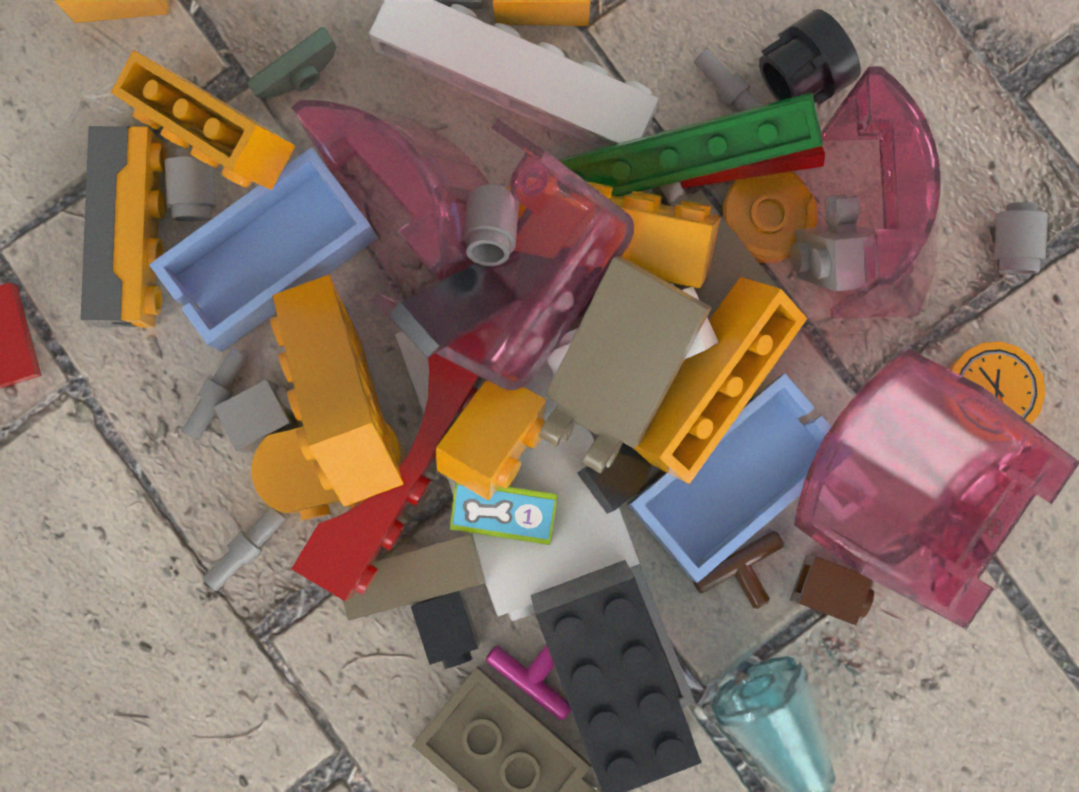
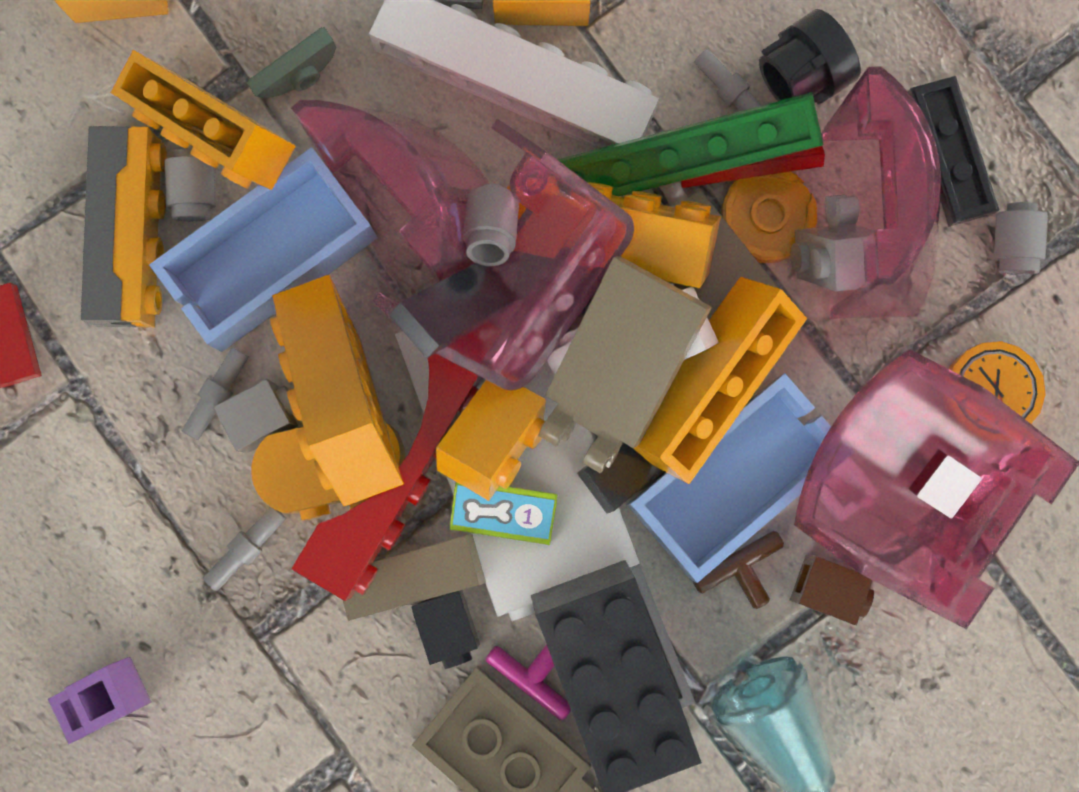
none -> medium lavender brick [48,657,152,744]
none -> black tile [906,76,1000,227]
none -> white tile [908,449,983,519]

